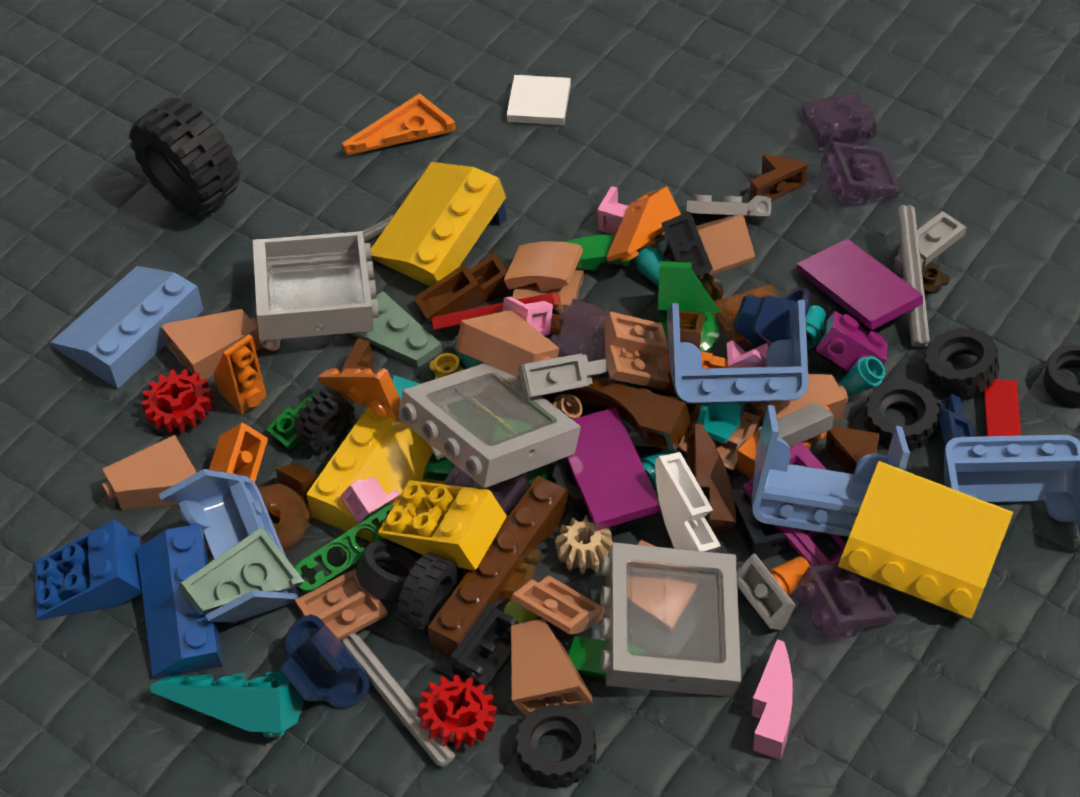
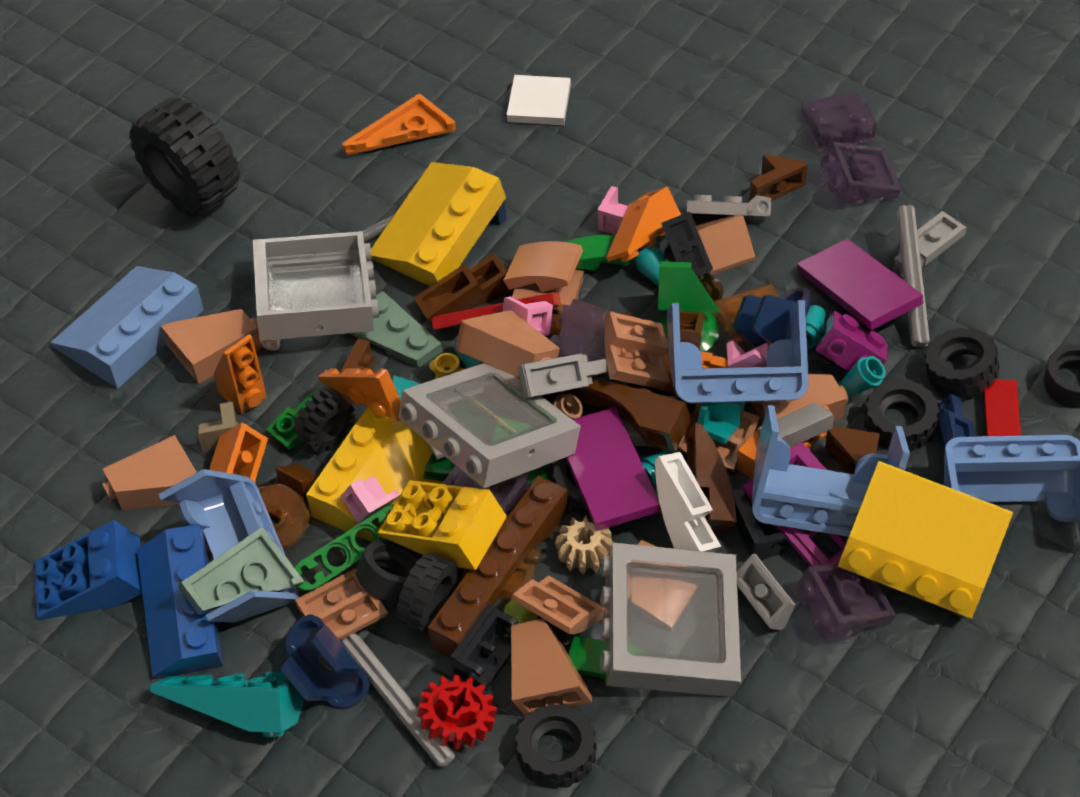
red gear [141,369,213,433] -> none
bright pink slope [752,639,792,760] -> none
orange cone [769,556,811,597] -> none
dark brown plate [922,263,950,294] -> none
none -> dark tan panel [197,401,238,453]

